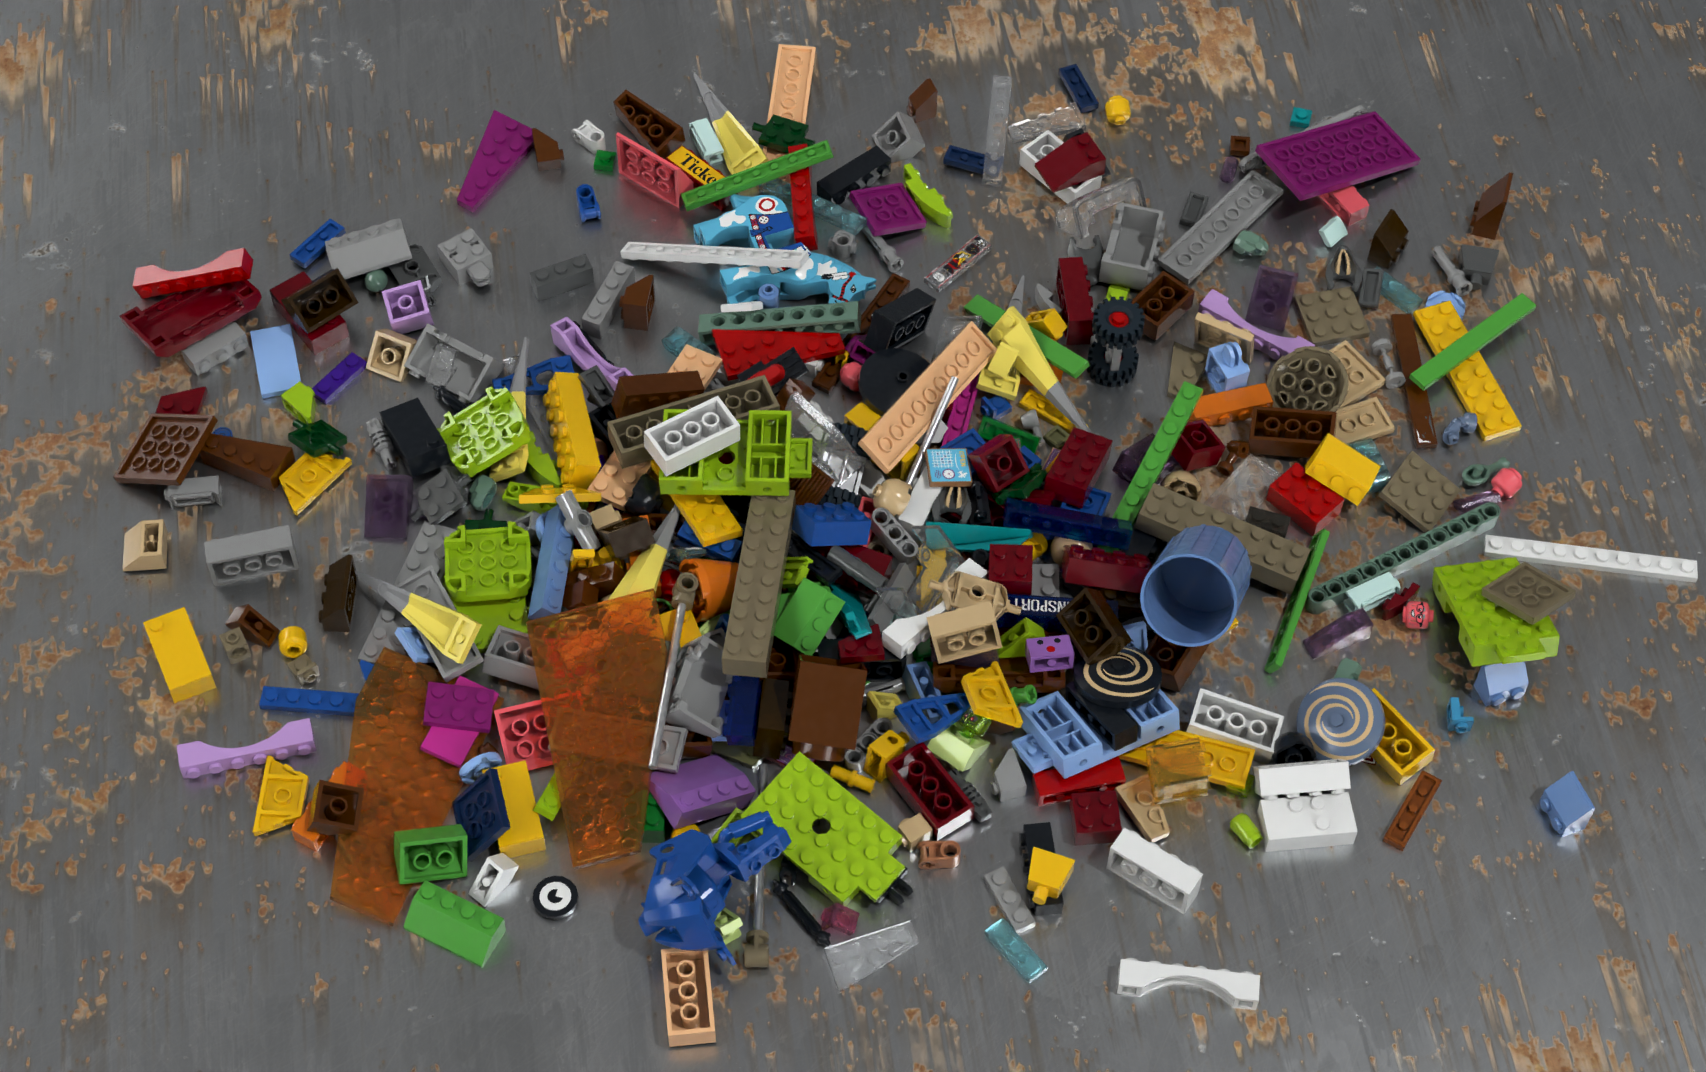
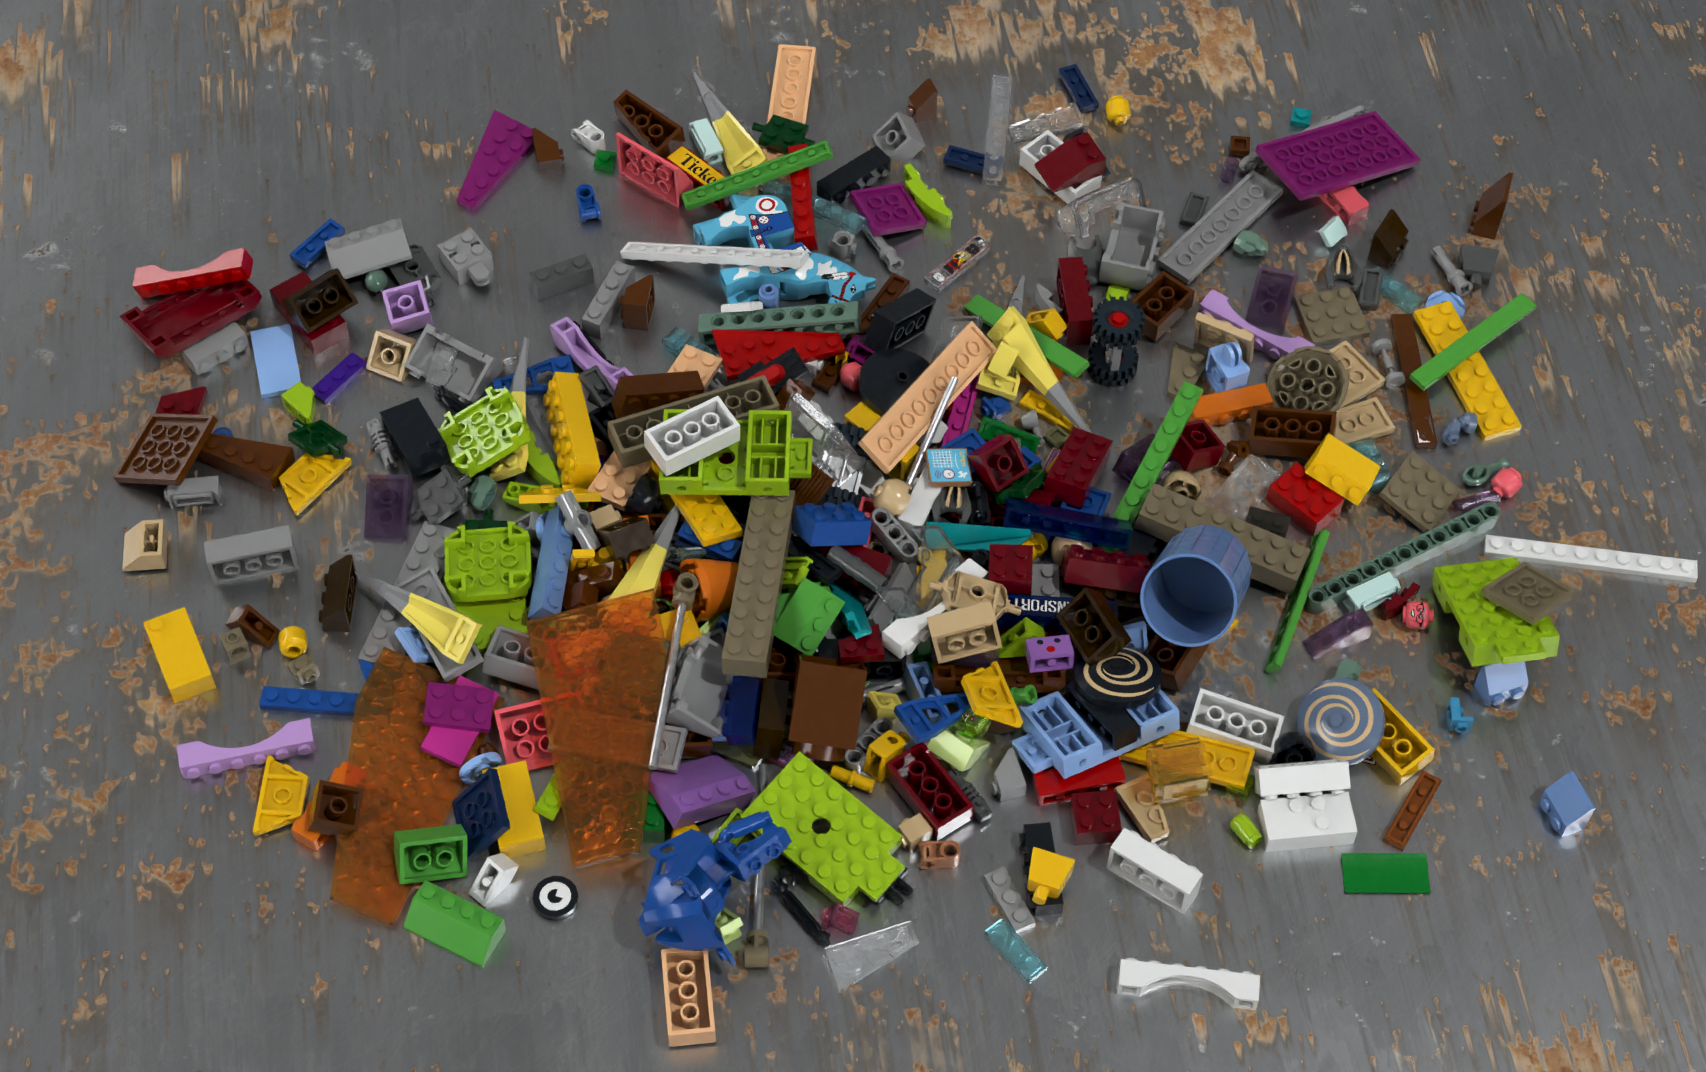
none -> green sticker [1342,853,1431,893]

